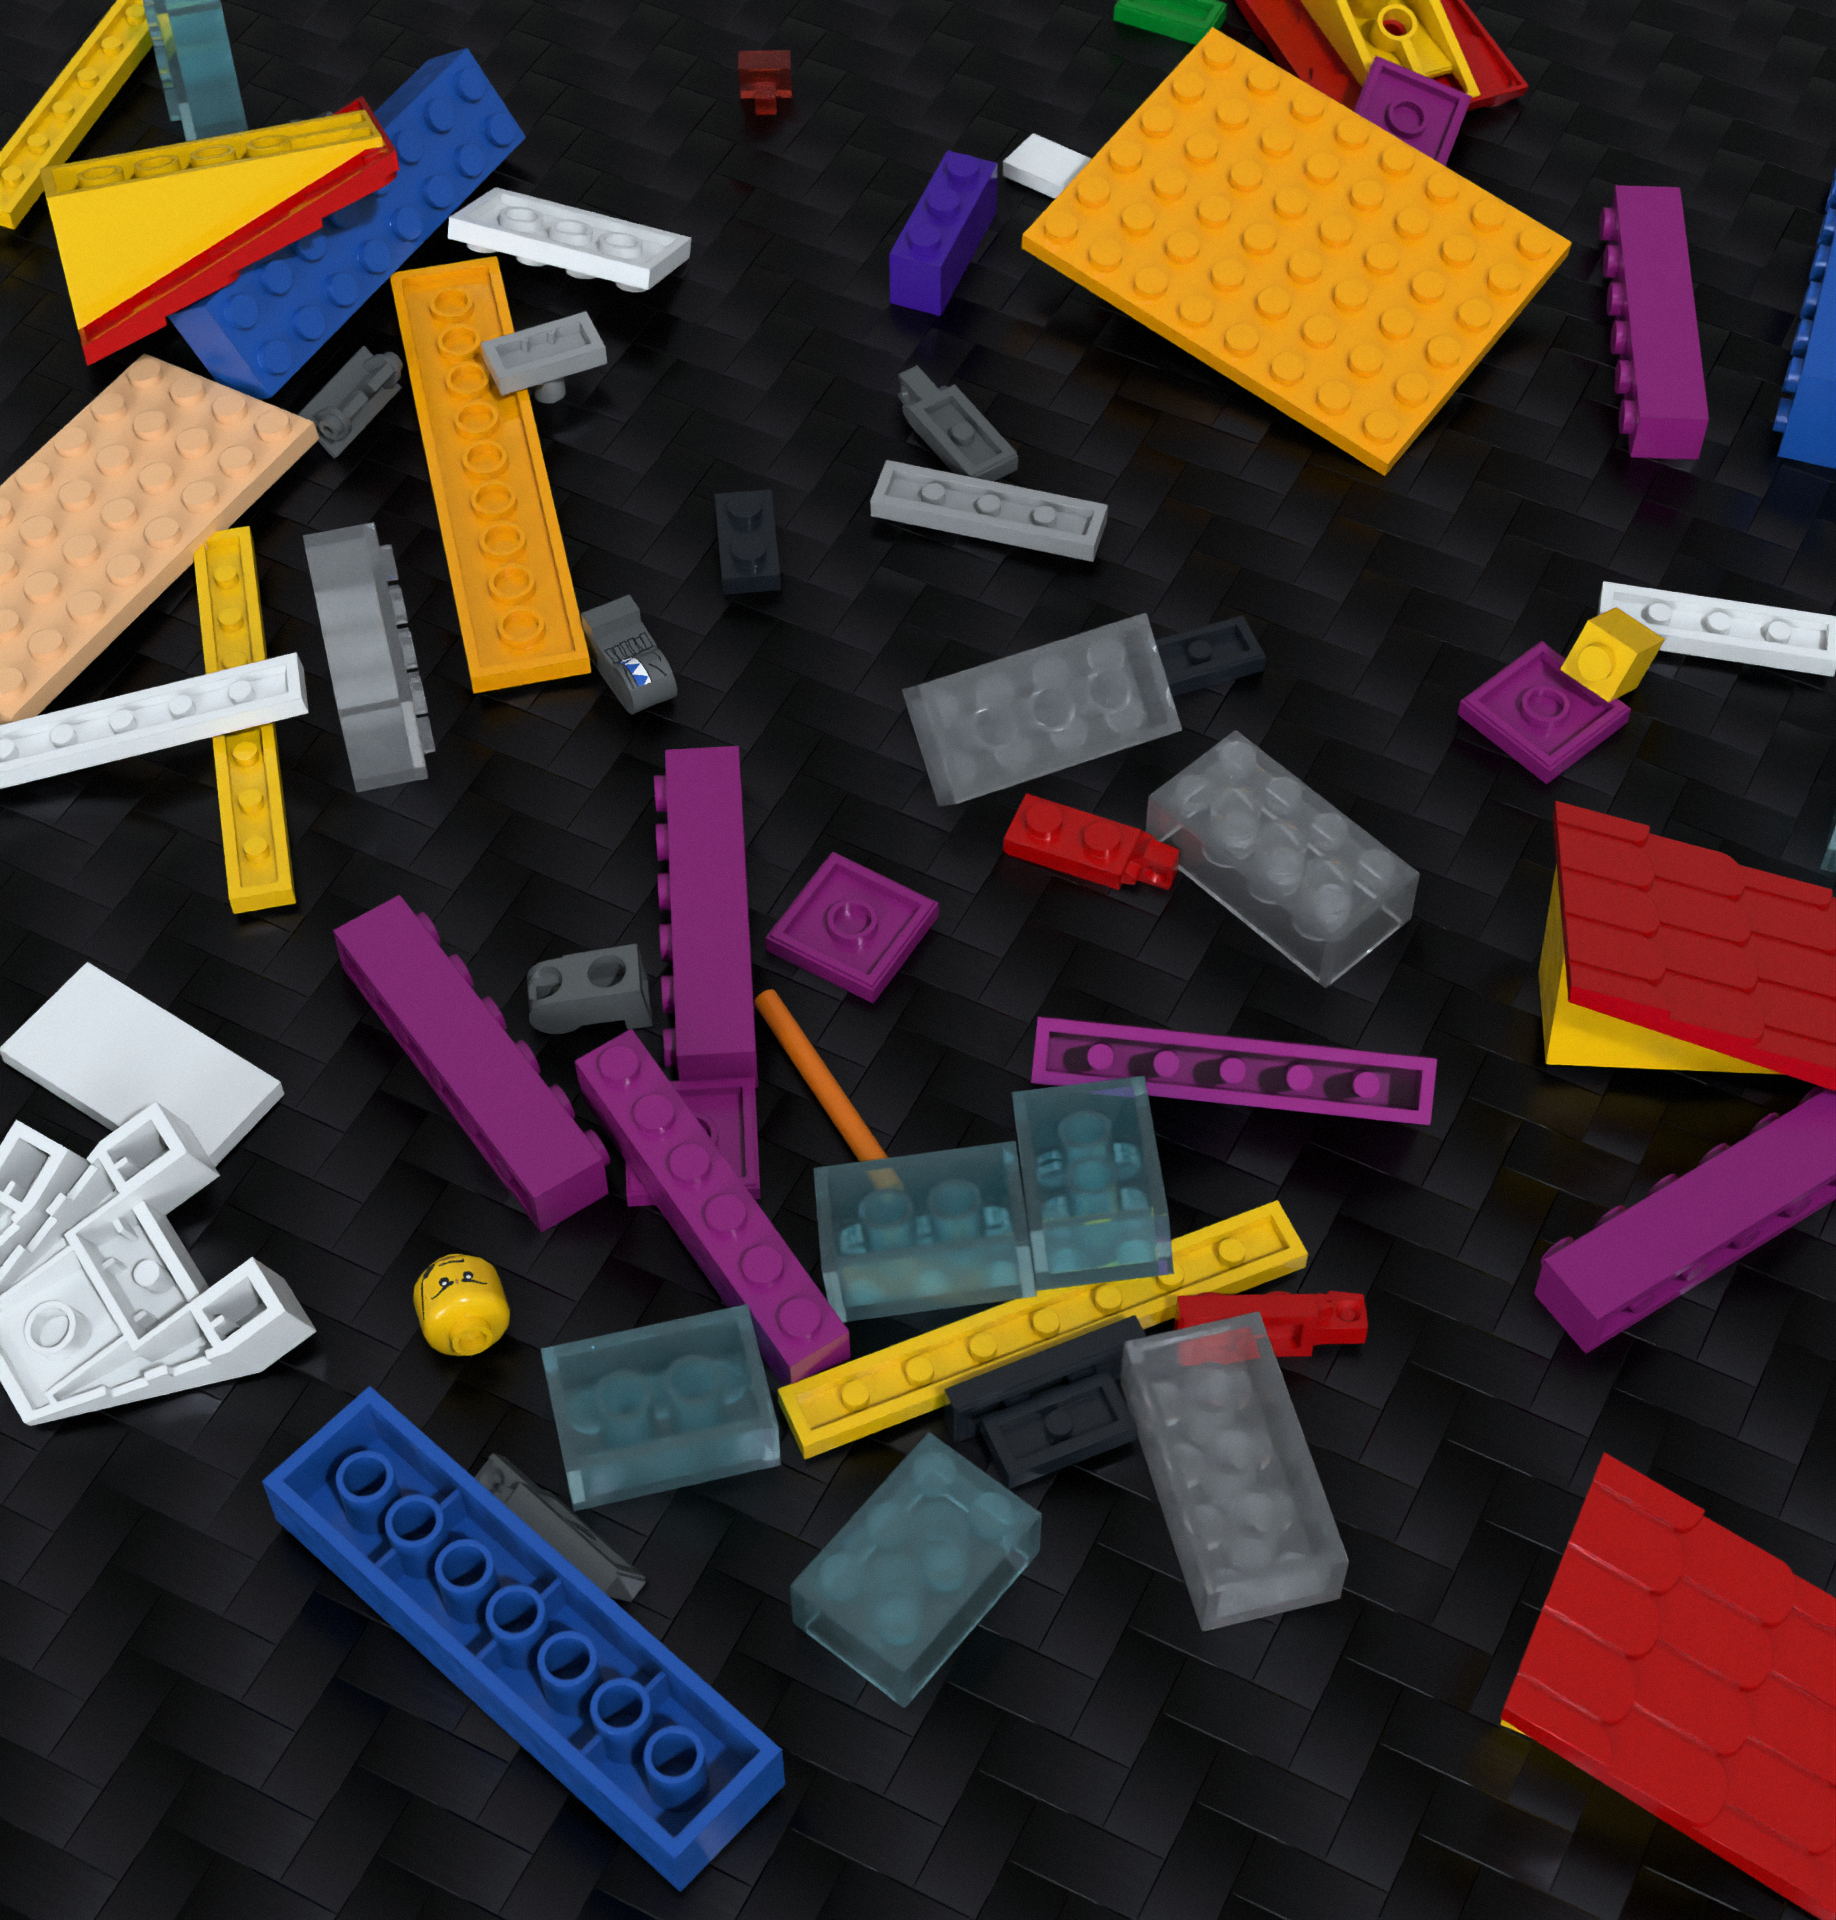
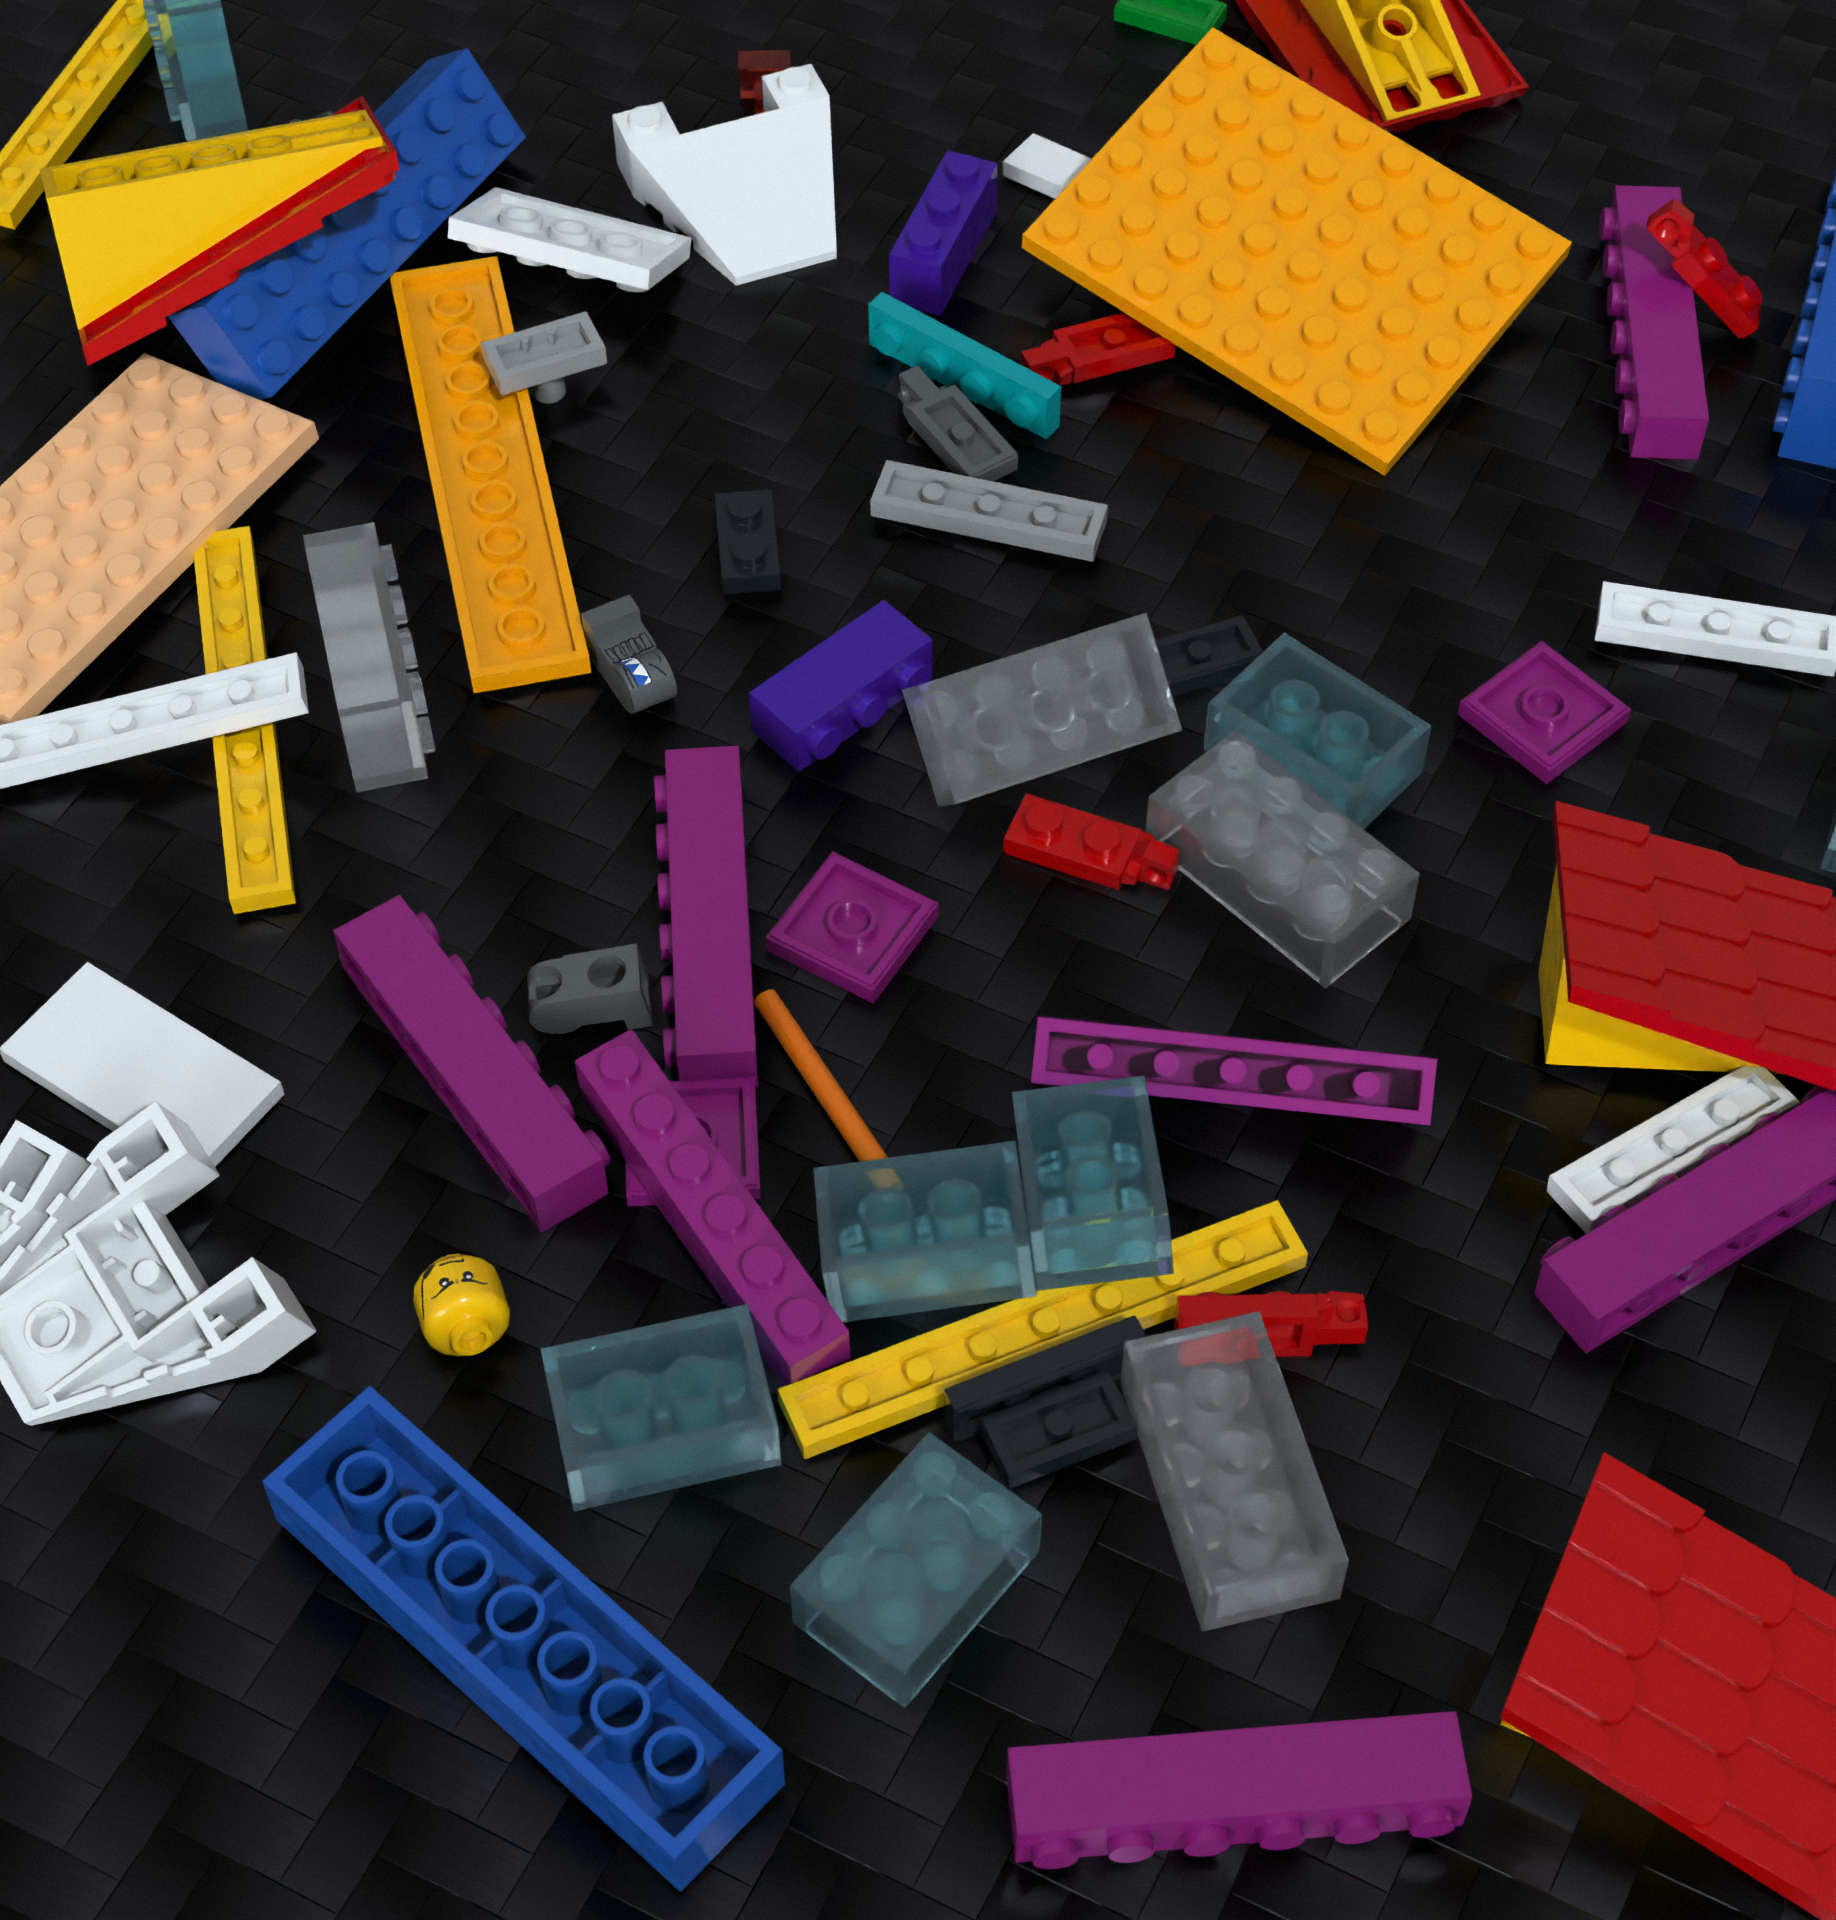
dark grey hinge [297,346,403,459] -> none
dark grey hinge [474,1453,646,1602] -> none
magenta tile [1353,56,1472,166] -> none
yellow brick [1560,607,1665,702] -> none
none -> white wedge [612,64,837,286]
none -> dark purple brick [749,600,932,772]
none -> teal plate [868,292,1061,440]
none -> magenta brick [1006,1711,1472,1869]
none -> red hinge [1020,313,1176,385]
none -> clear light blue brick [1204,633,1431,844]
none -> white plate [1547,1067,1800,1234]
none -> red hinge [1646,198,1763,339]

